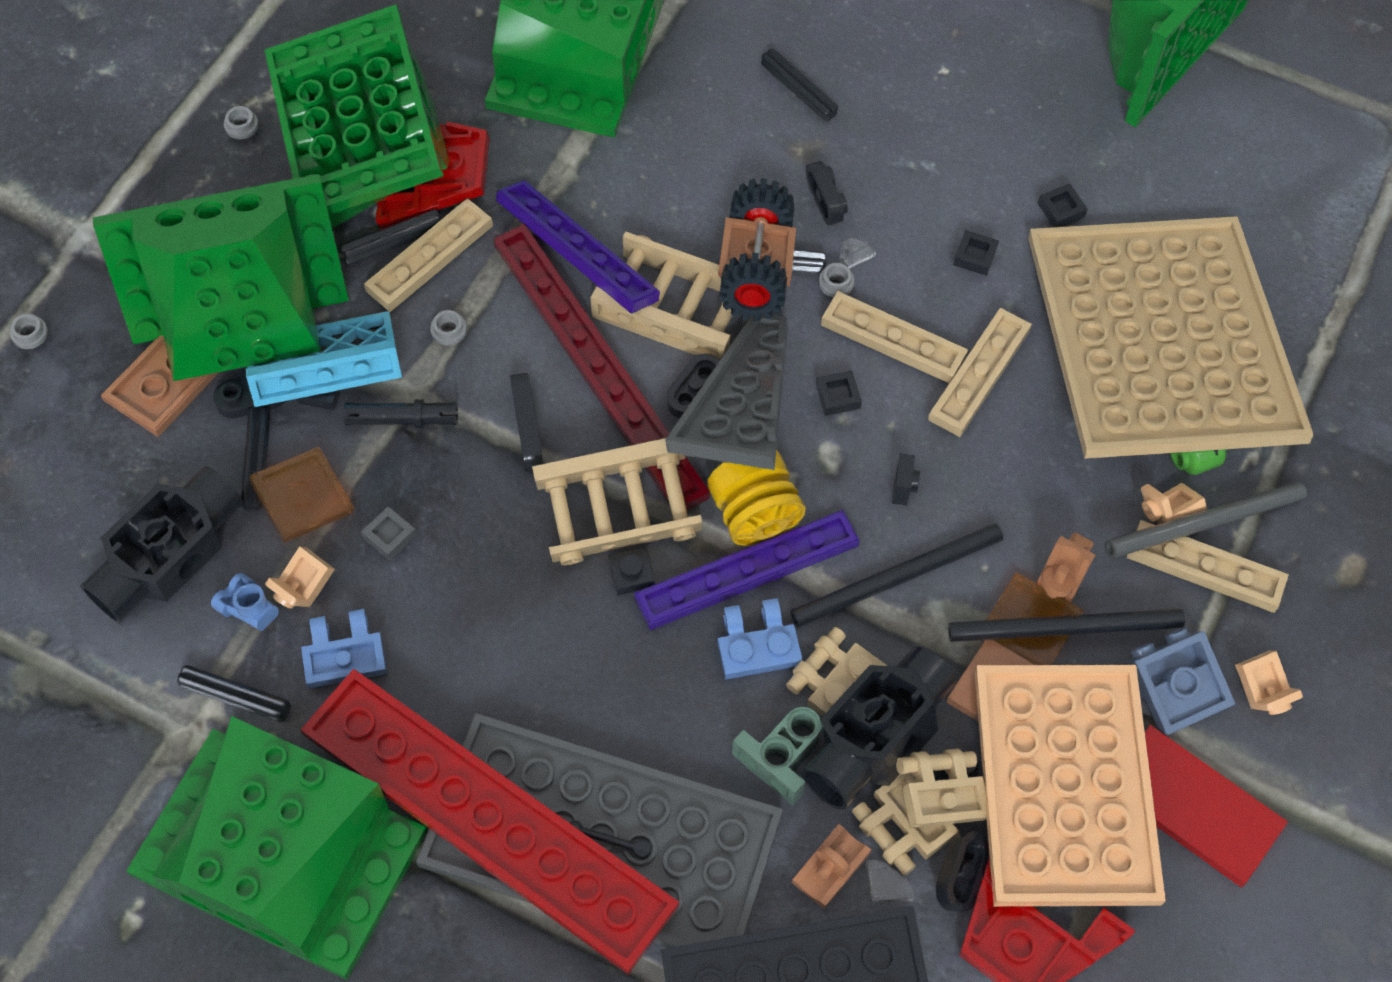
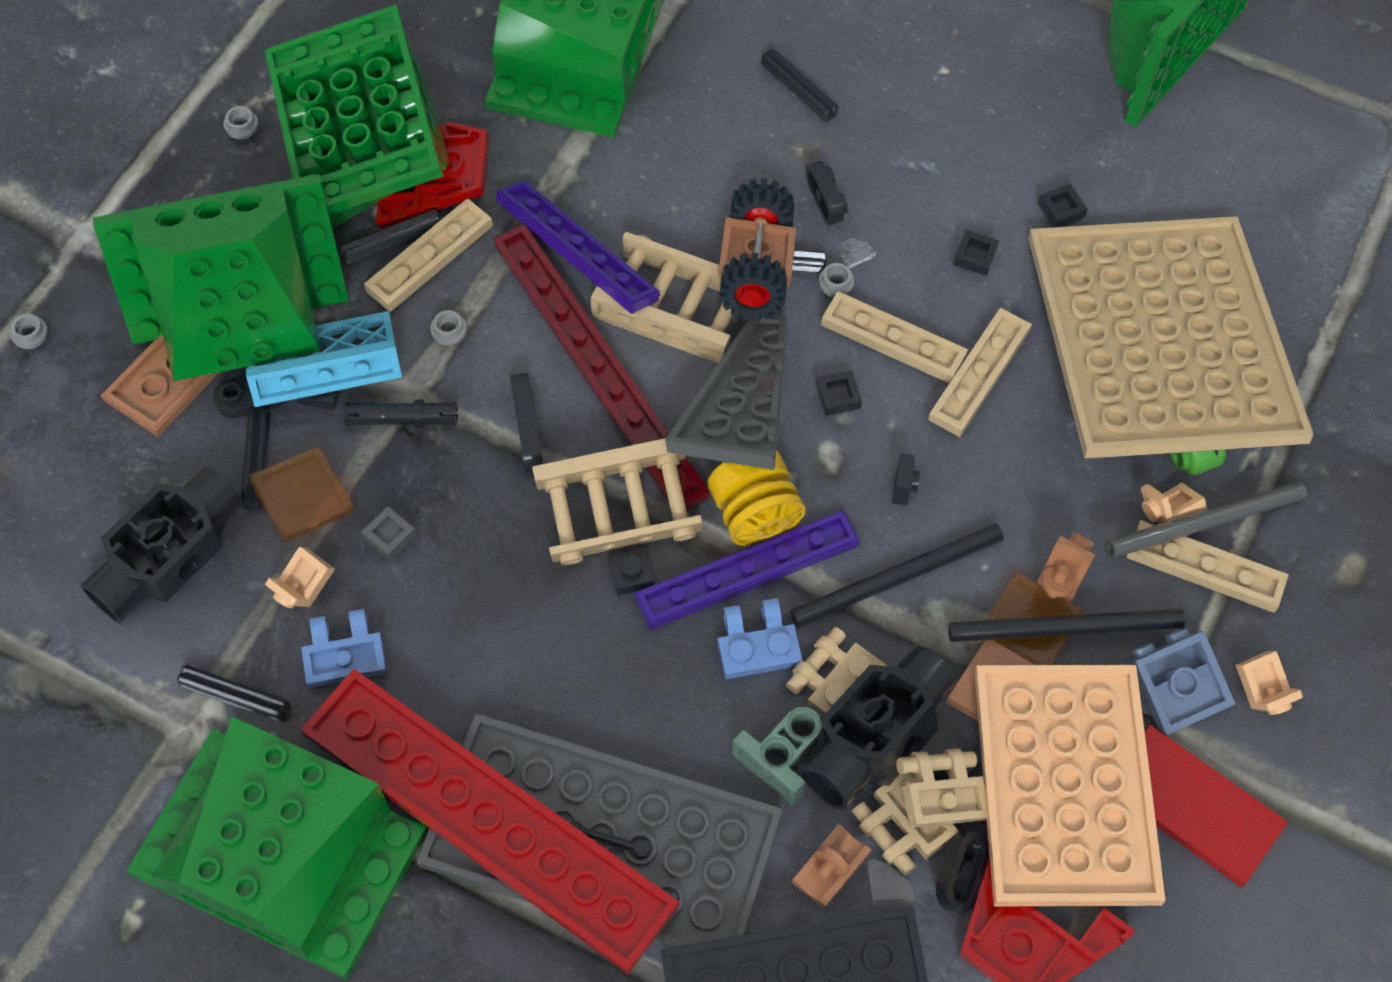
medium blue plate [211,572,279,631] -> none
black plate [667,354,720,418] -> none

